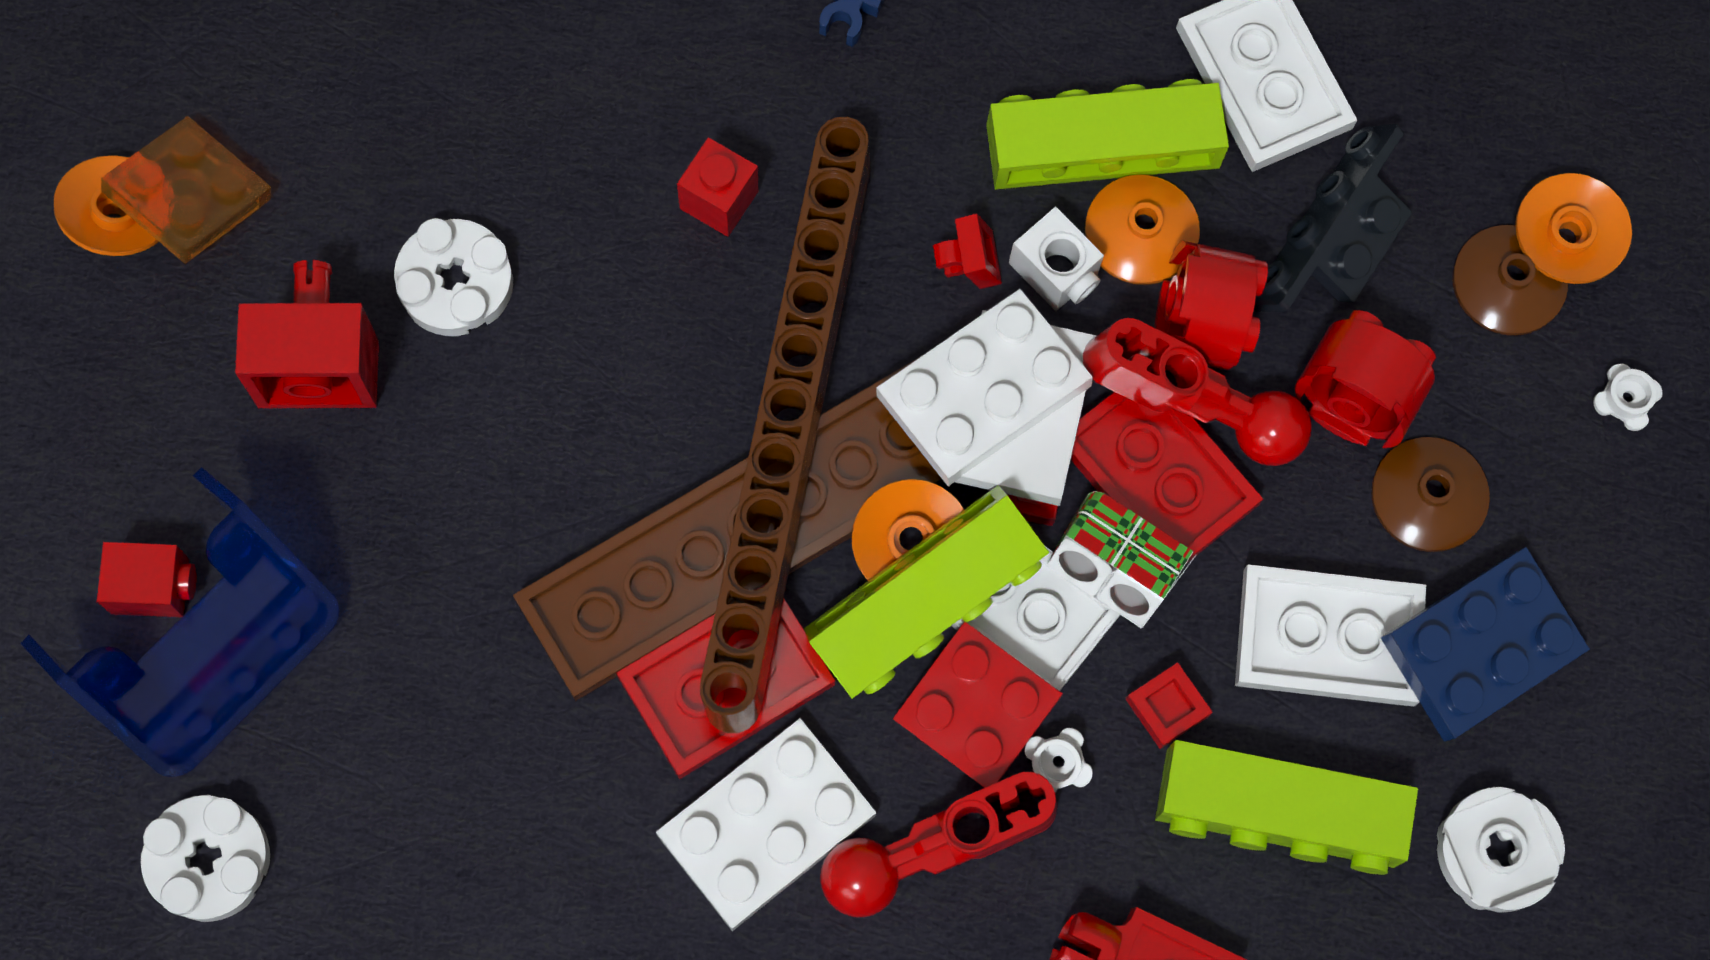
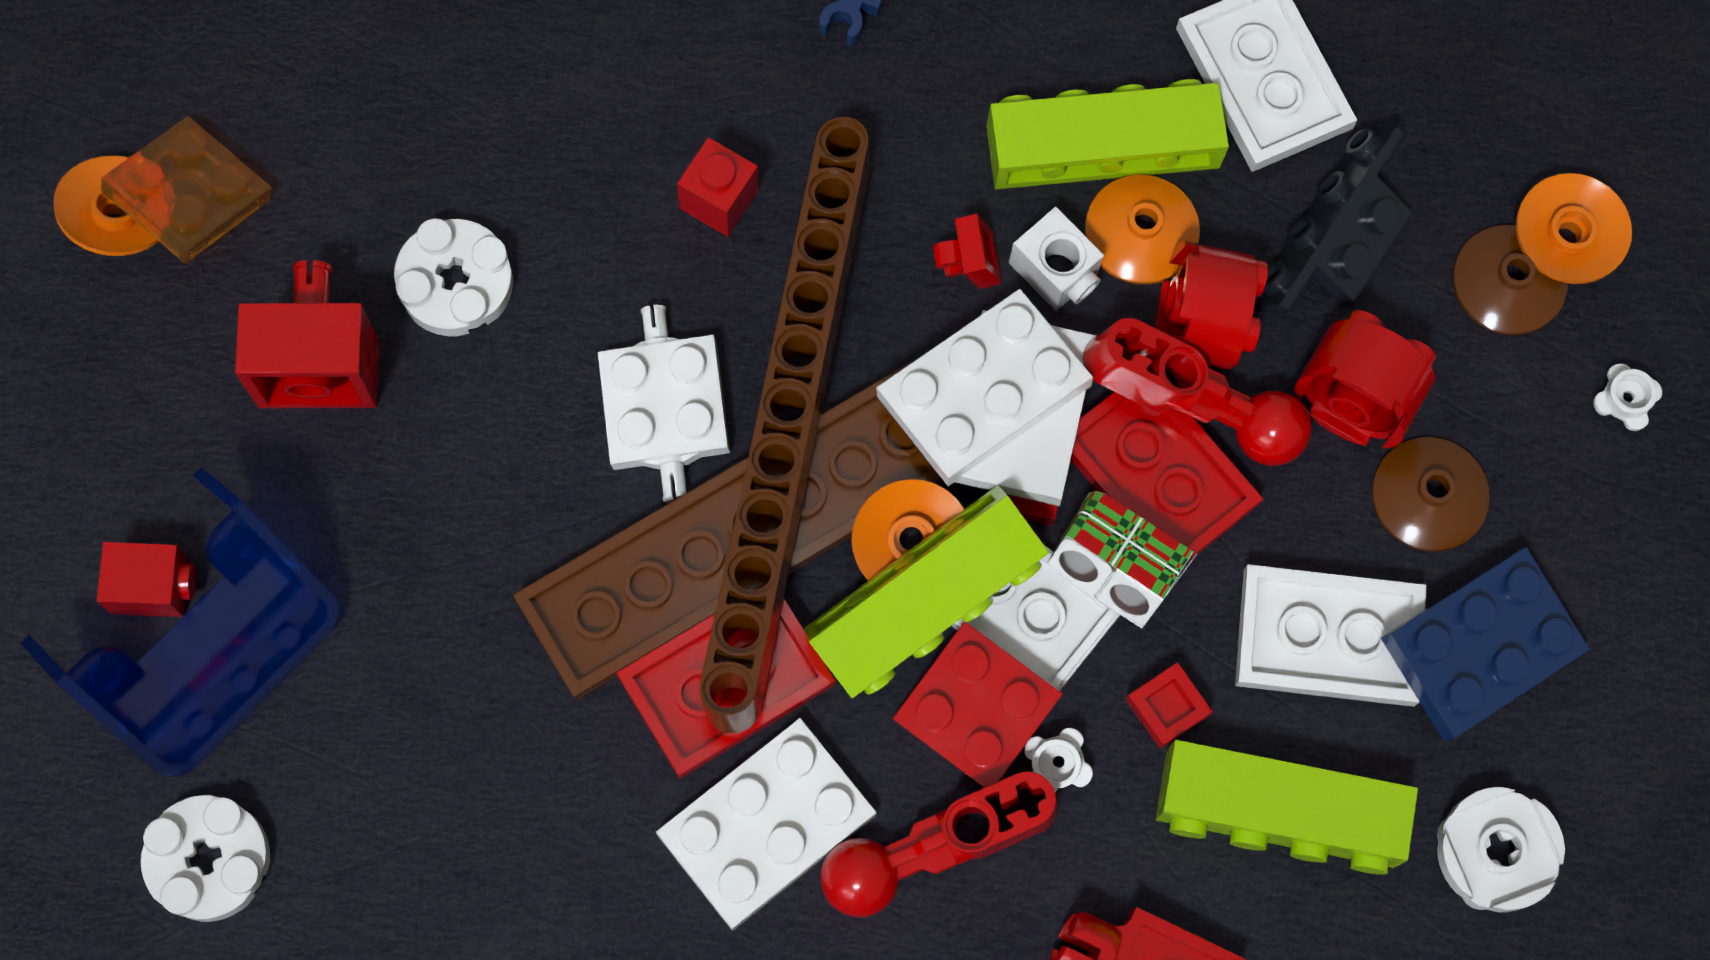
none -> white plate [598,305,730,503]

